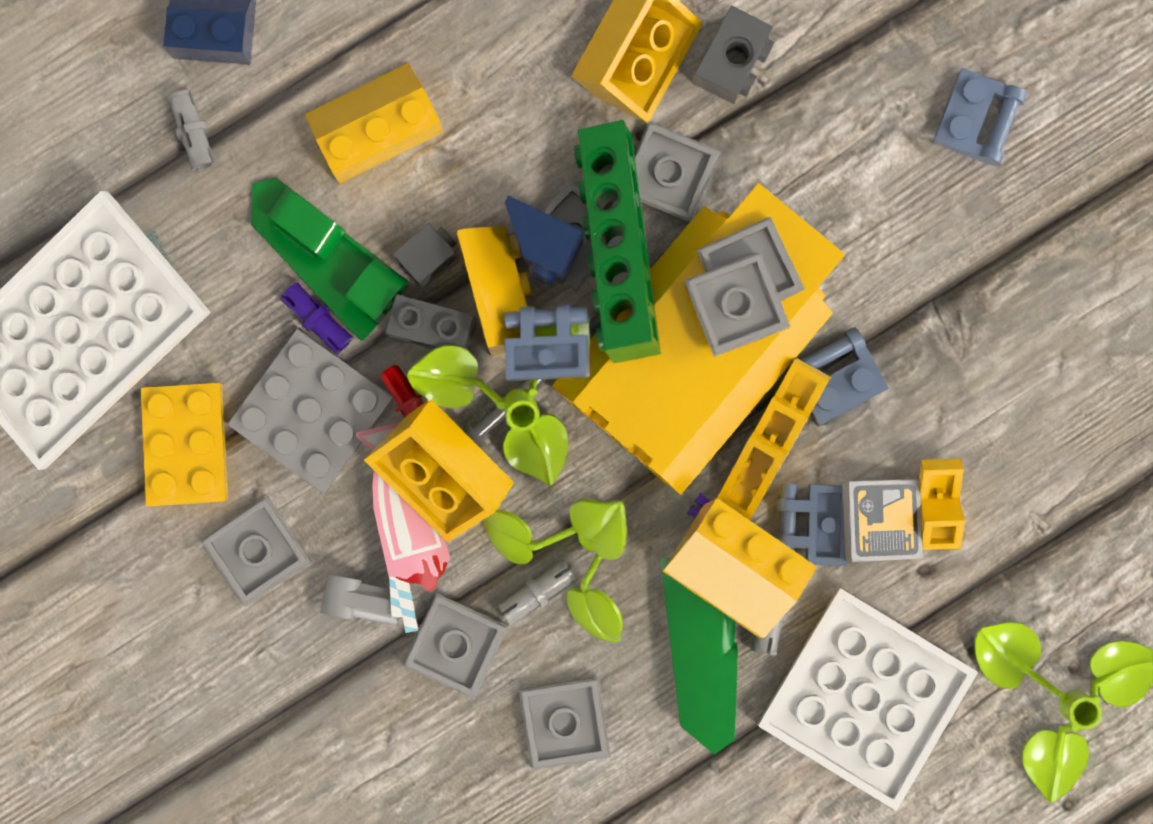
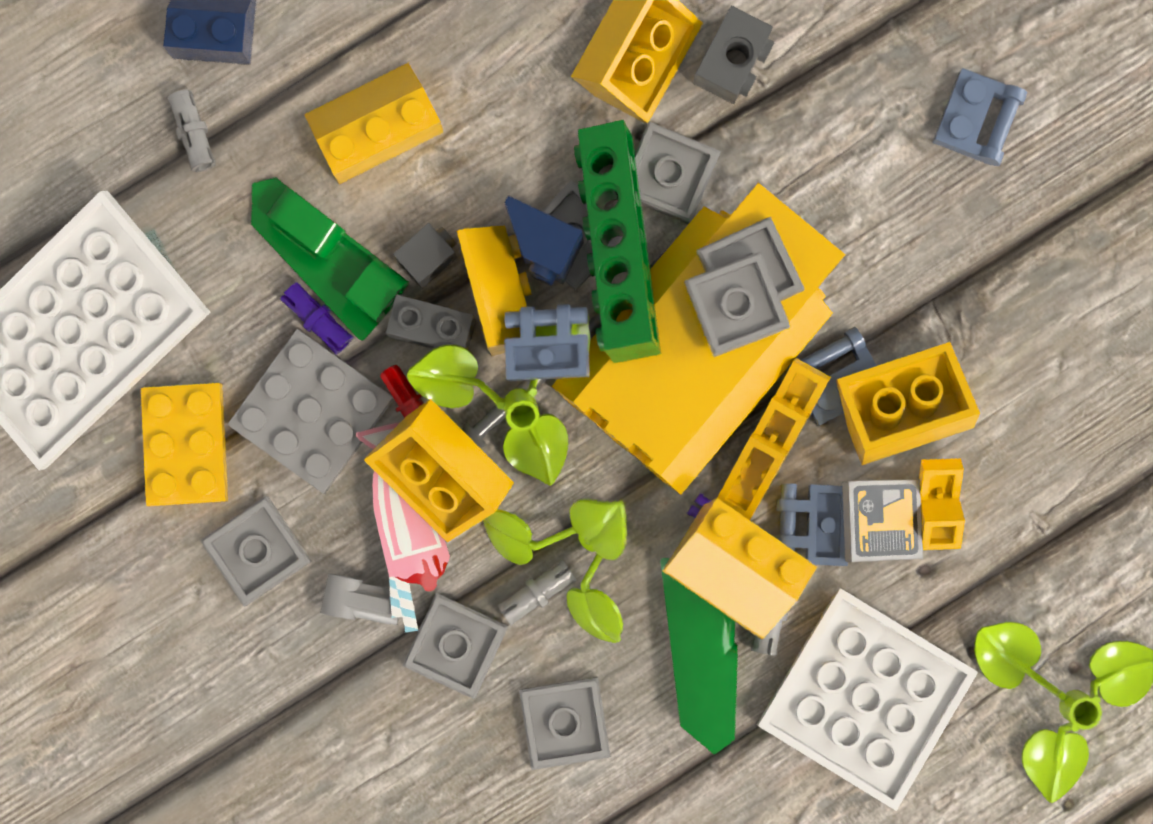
none -> yellow slope [836,342,980,465]

